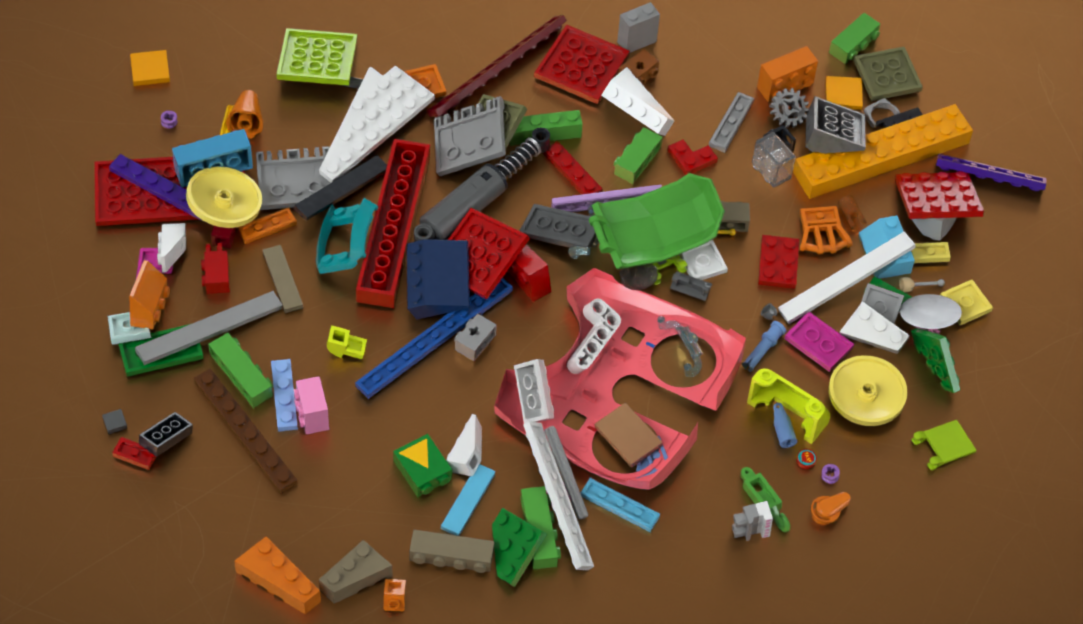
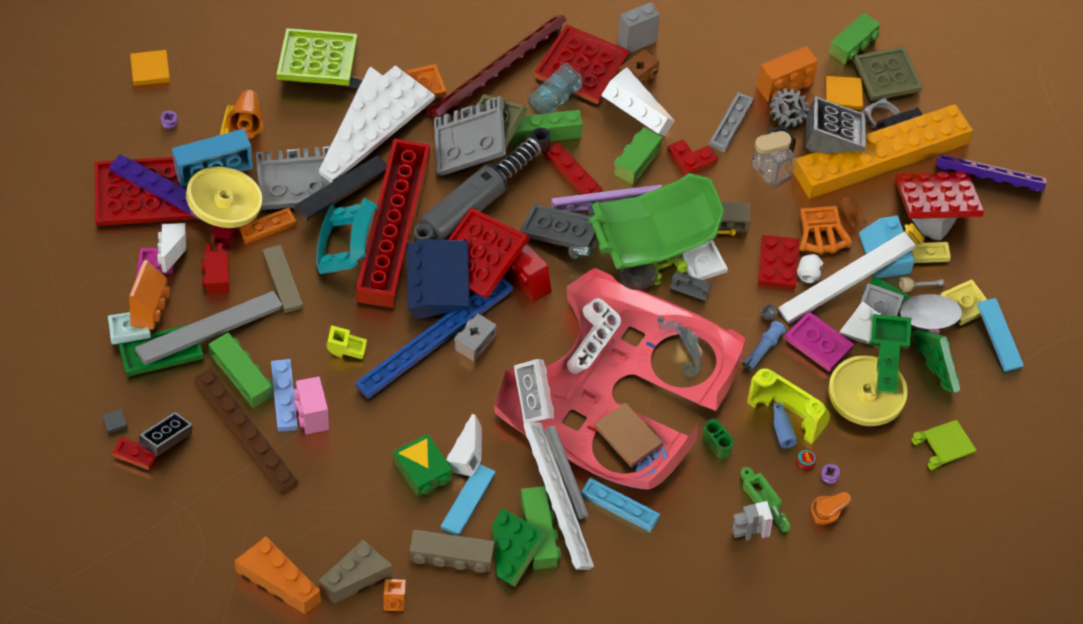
none -> clear light blue brick [528,62,582,114]
none -> green beam [703,419,734,459]
none -> tan tile [755,131,791,154]
none -> white head [797,254,824,283]
none -> green plate [869,314,912,394]
none -> yellow axle [904,223,925,243]
none -> medium azure tile [977,298,1024,373]

